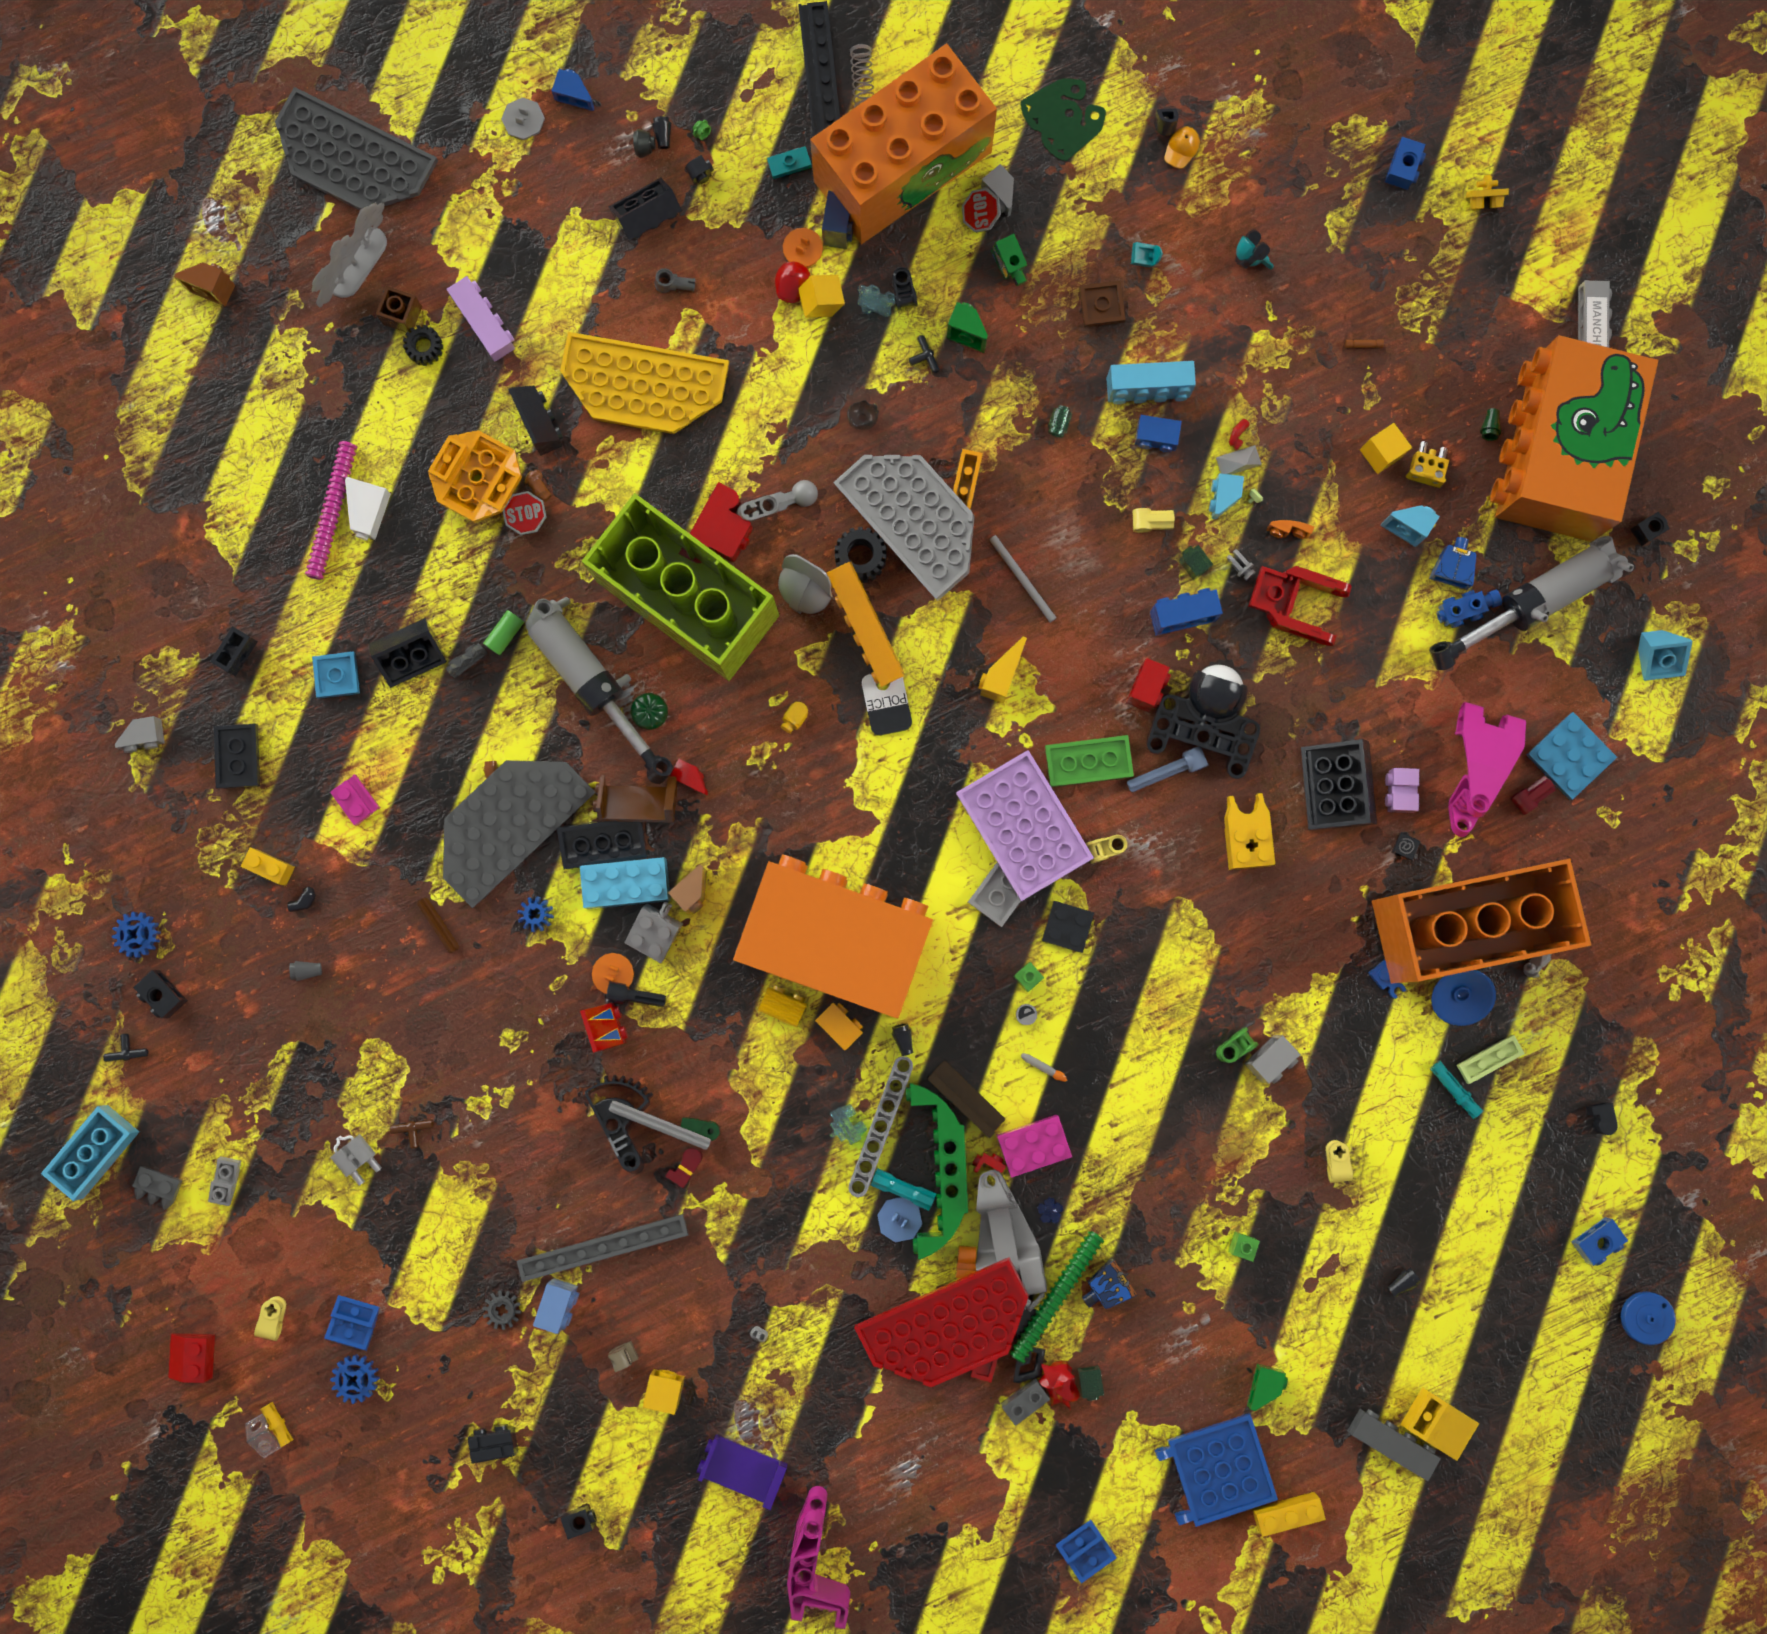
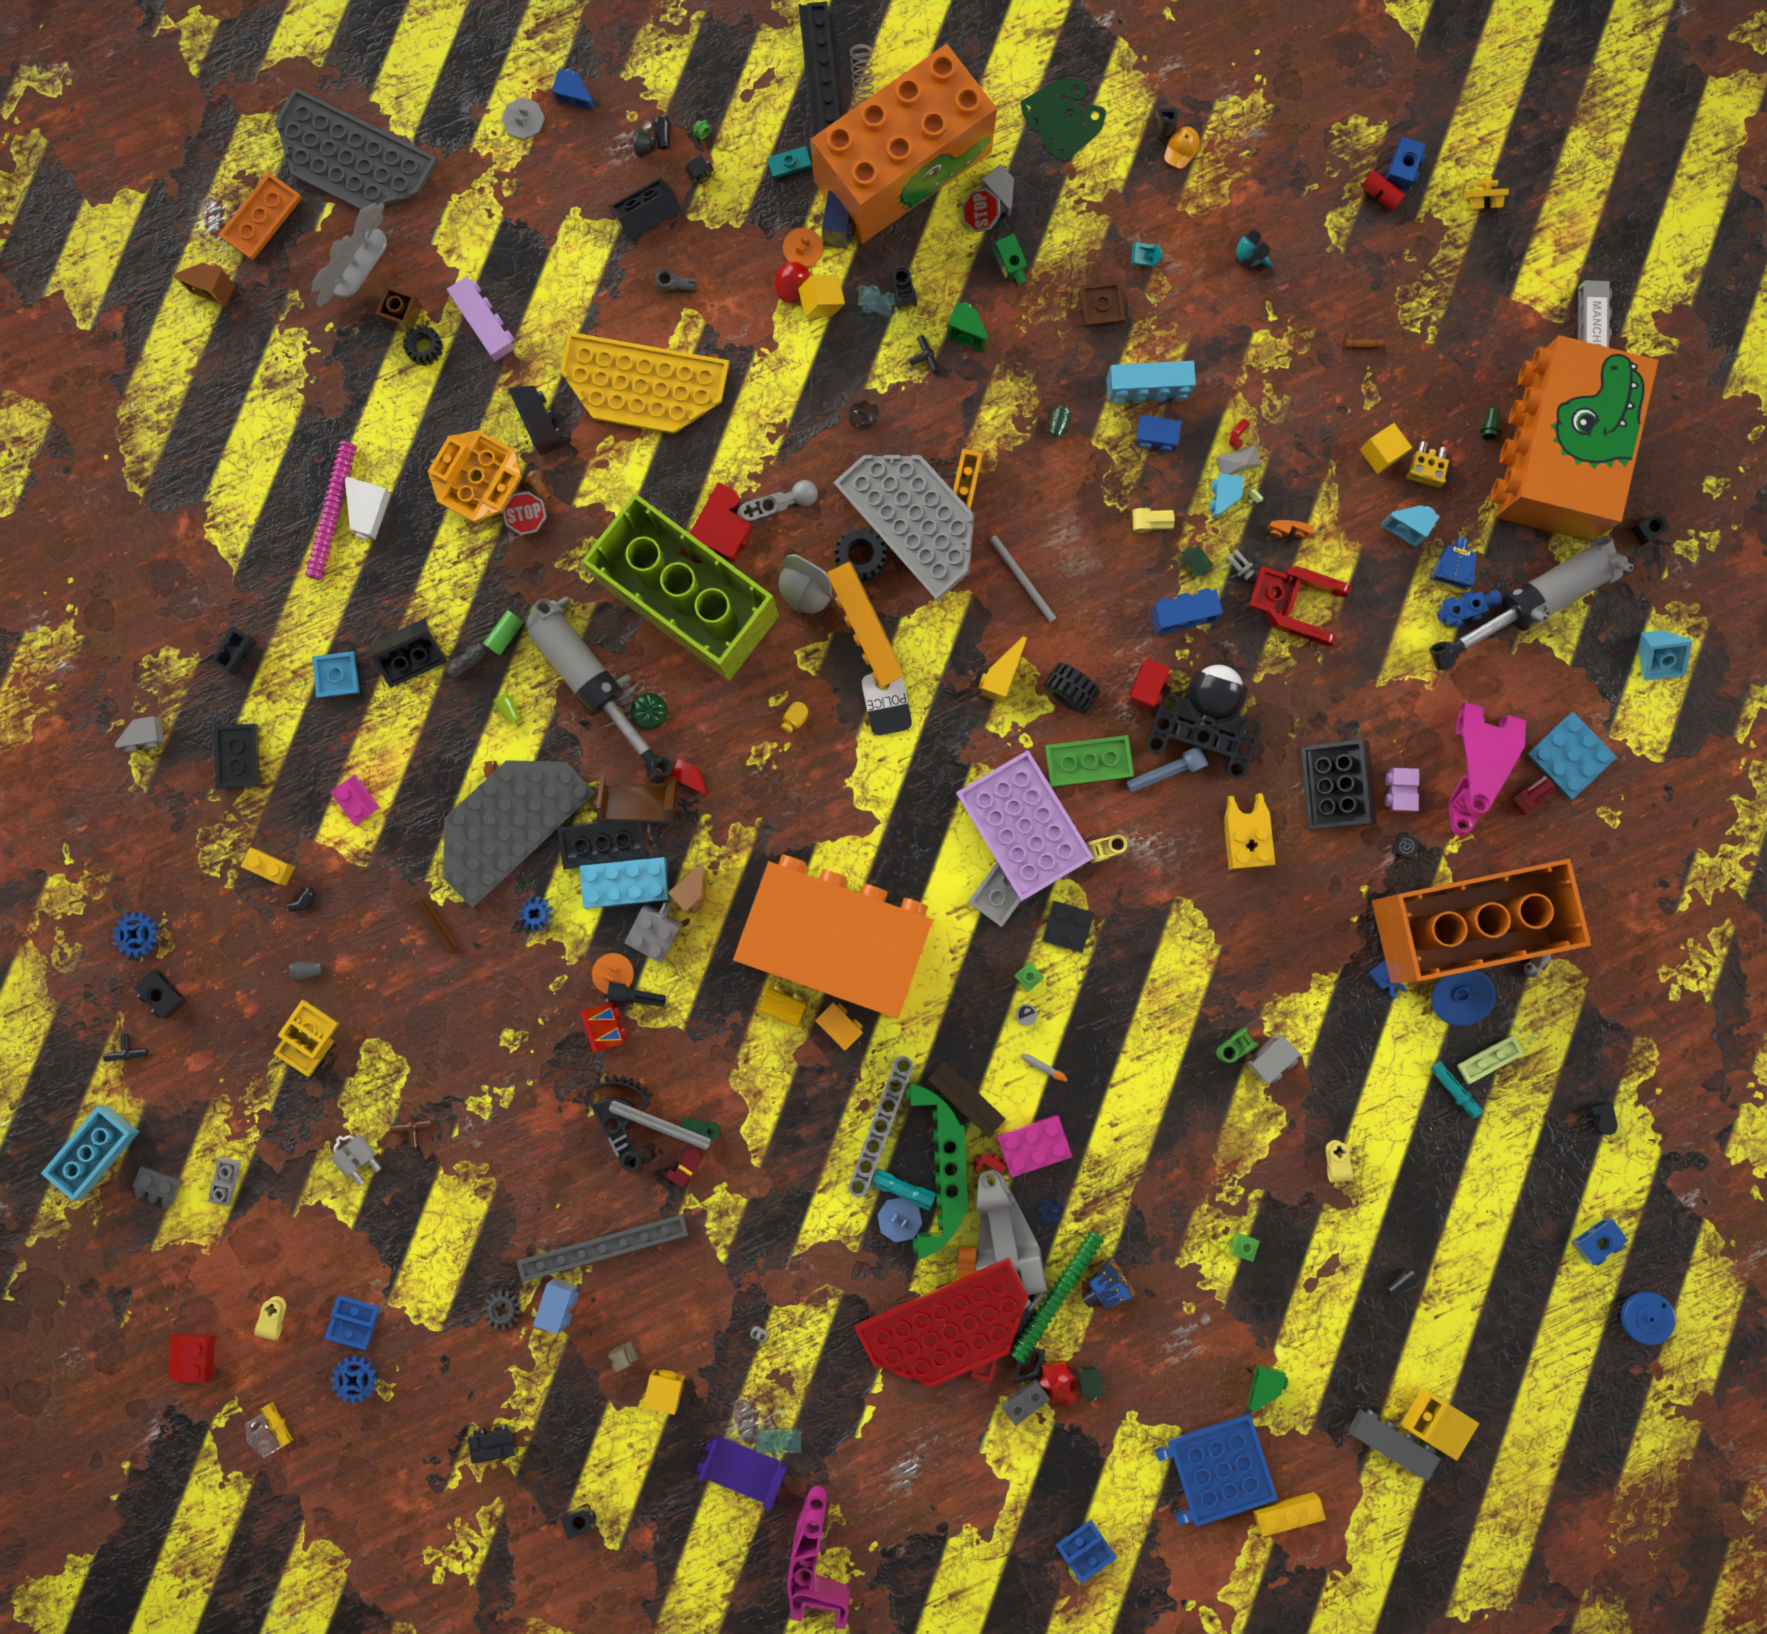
clear light blue hips [829,1104,867,1145] -> none
black cone [891,1023,914,1056] -> none
none -> orange plate [218,172,302,261]
none -> yellow bracket [273,1000,340,1077]
none -> lime cone [493,692,521,724]
none -> clear light blue slope [755,1428,801,1453]
none -> black tyre [1043,663,1101,714]
none -> red pin [1361,170,1406,212]

